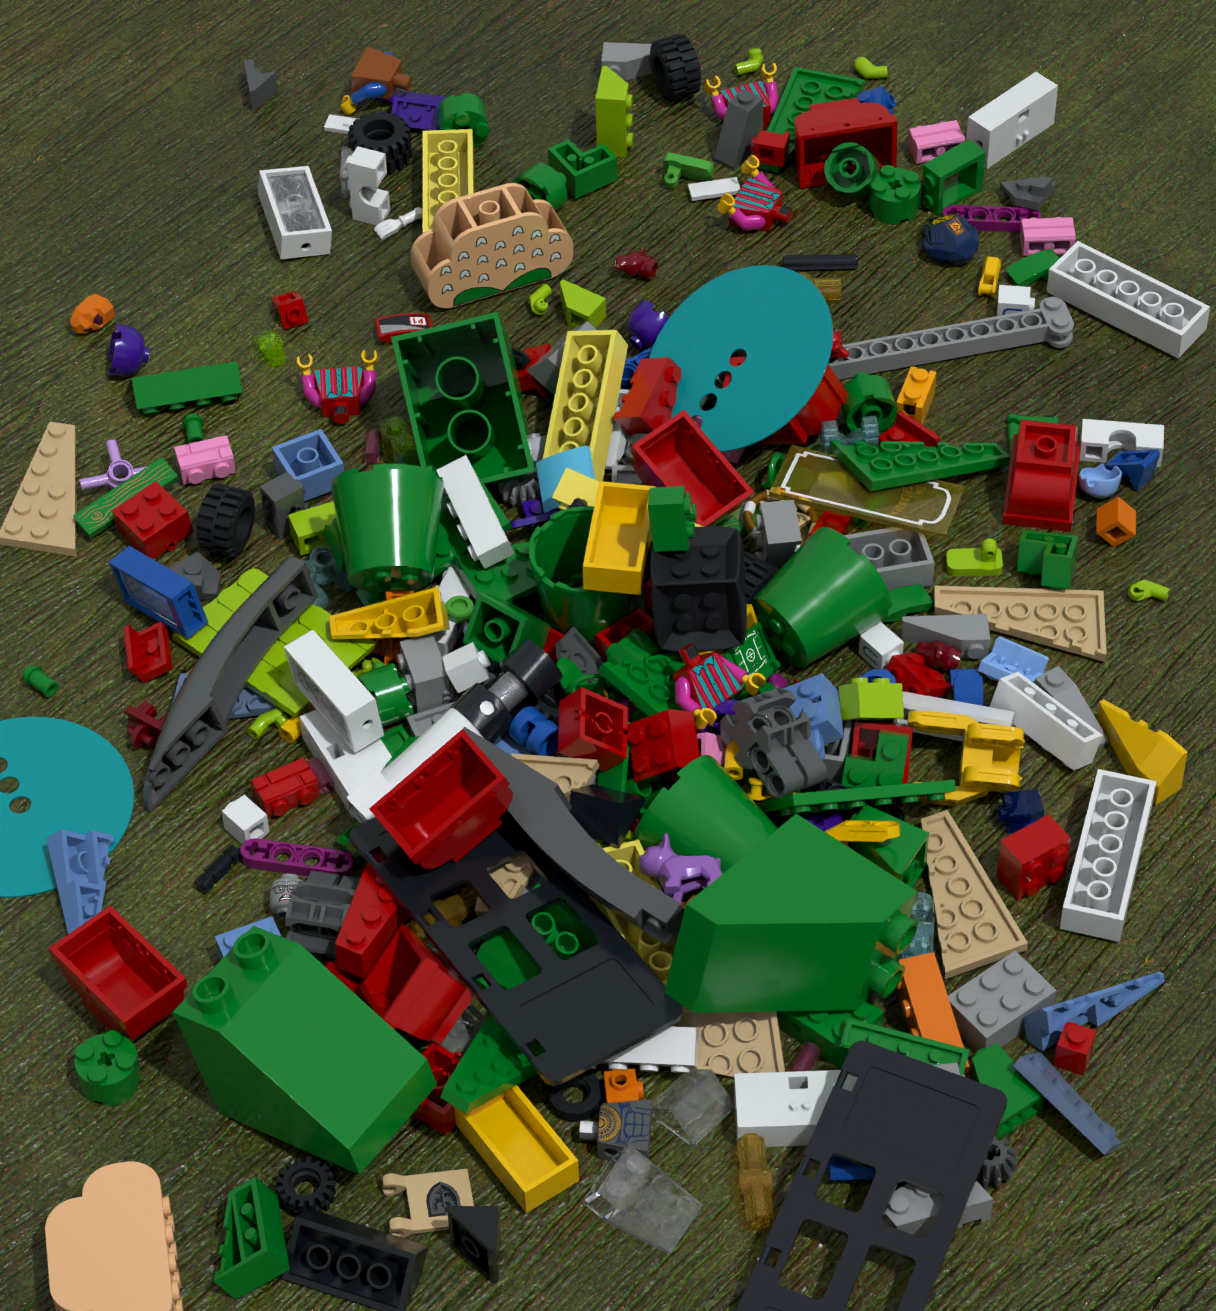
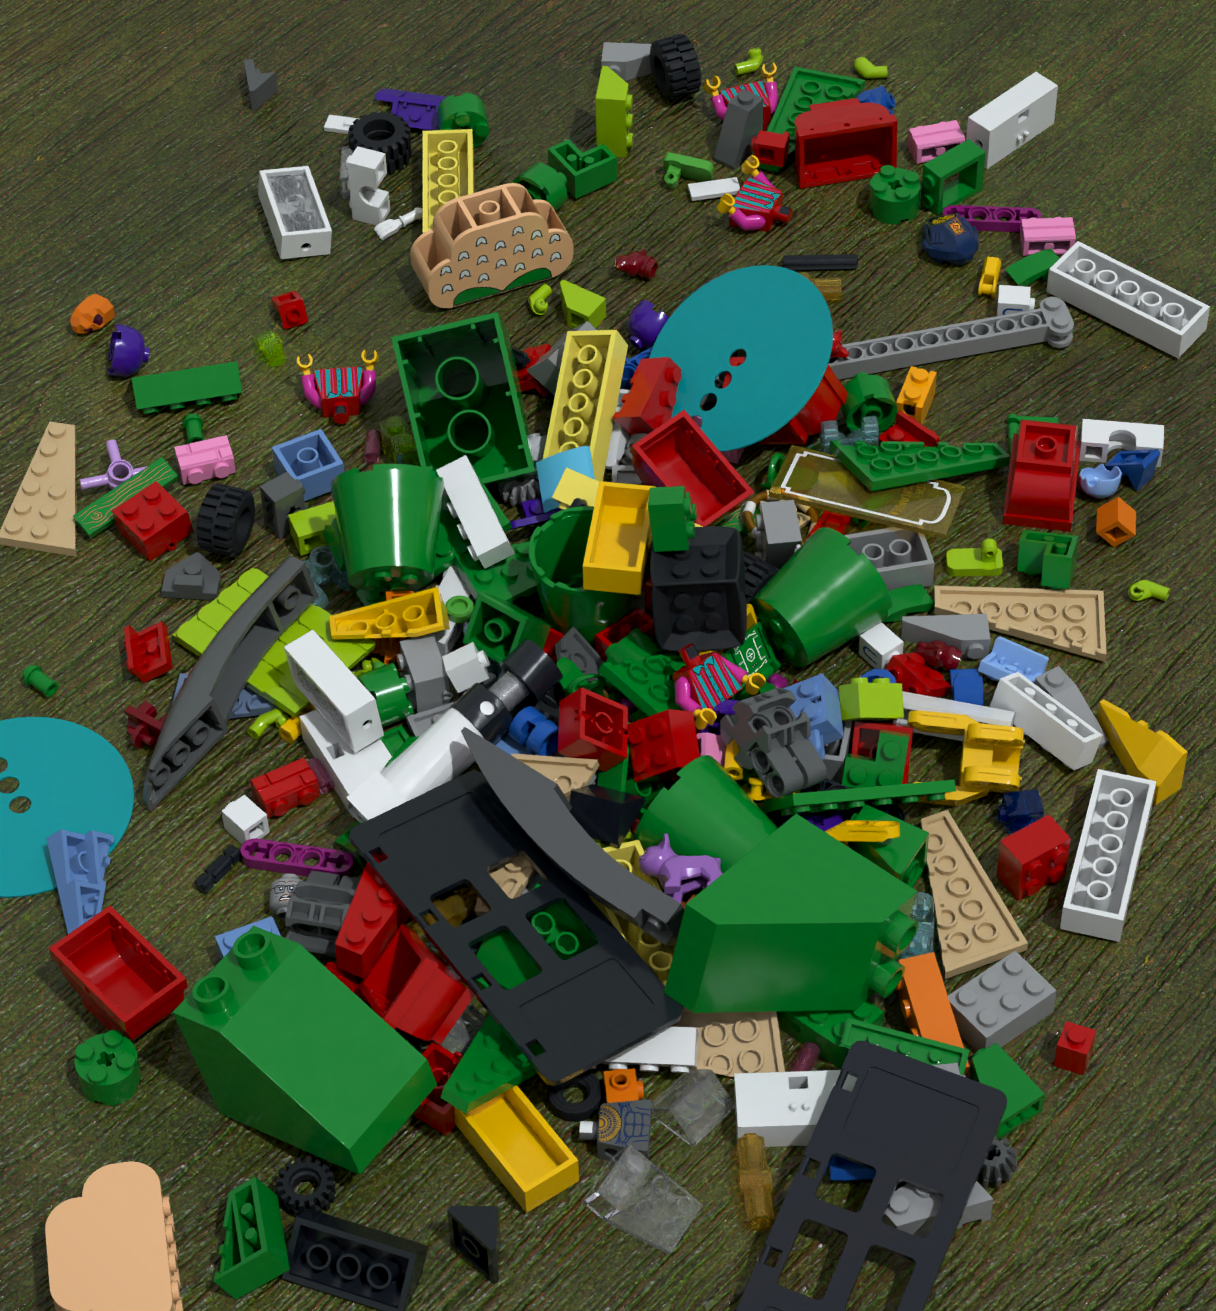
blue window [108,546,209,639] -> none
dark orange torso [340,47,412,115] -> none
red container [369,729,513,869] -> none
slope [374,313,432,342] -> none
tan flag [382,1169,474,1238] -> none
green brick [824,142,880,198] -> none
dark grey plate [1000,176,1056,211] -> none
sand blue wing [1013,1052,1121,1155] -> none
medium blue wedge [1024,972,1165,1052] -> none

